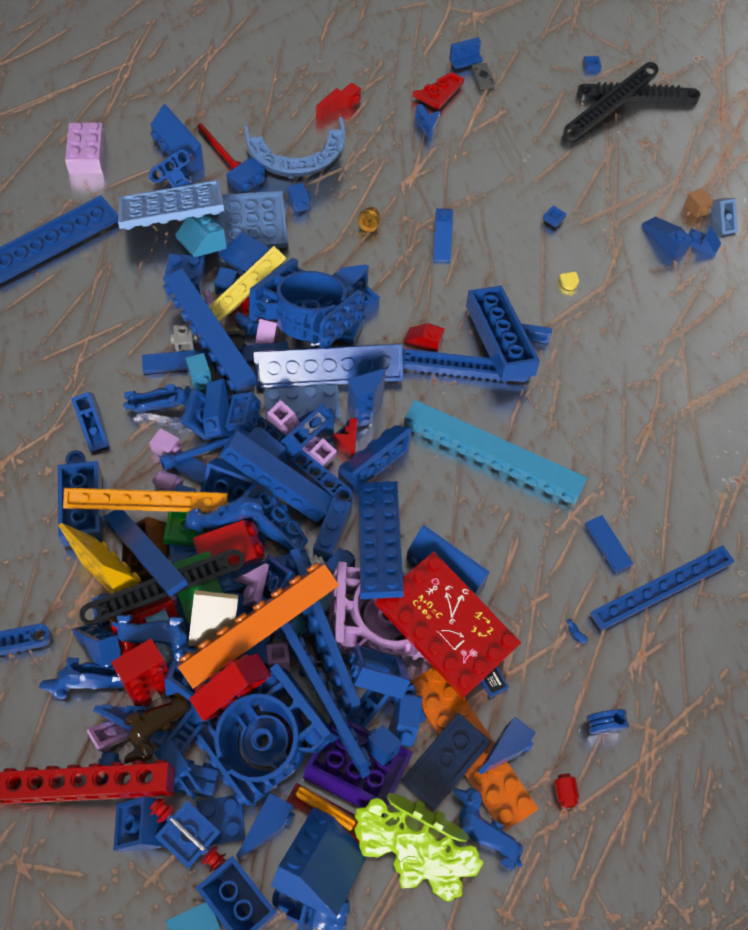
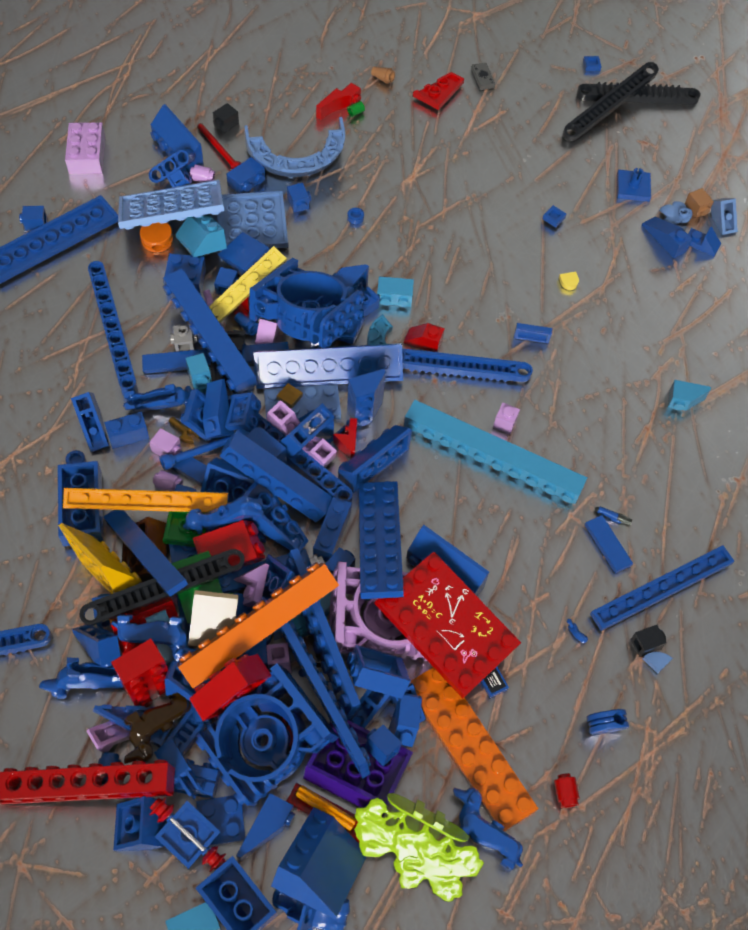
pearl gold piece [357,207,380,232] -> none
dark blue tile [401,712,492,810] -> none
blue slope [415,104,440,139] -> none
blue slope [433,208,453,262] -> none
blue bracket [449,37,483,69] -> none
blue brick [466,285,540,382] -> none
blue slope [478,716,536,775] -> none
none -> blue brick [19,206,47,231]
none -> blue beam [88,261,138,396]
none -> blue brick [104,411,150,449]
none -> orange head [140,222,173,253]
none -> pearl gold bar [169,417,199,444]
none -> lavender brick [190,164,215,183]
none -> black brick [213,103,239,133]
none -> pearl gold tile [276,383,303,409]
none -> green hinge [347,101,365,117]
none -> blue tile [347,208,364,224]
none -> dark azure tile [367,314,393,345]
none -> medium nougat cone [371,66,395,84]
none -> dark azure brick [377,276,414,307]
none -> lavender brick [493,403,520,435]
none -> blue piece [595,506,632,525]
none -> blue tile [617,168,651,202]
none -> black brick [630,625,667,657]
none -> medium blue tile [642,652,673,674]
none -> medium blue plate [659,201,692,225]
none -> dark azure slope [668,380,711,411]

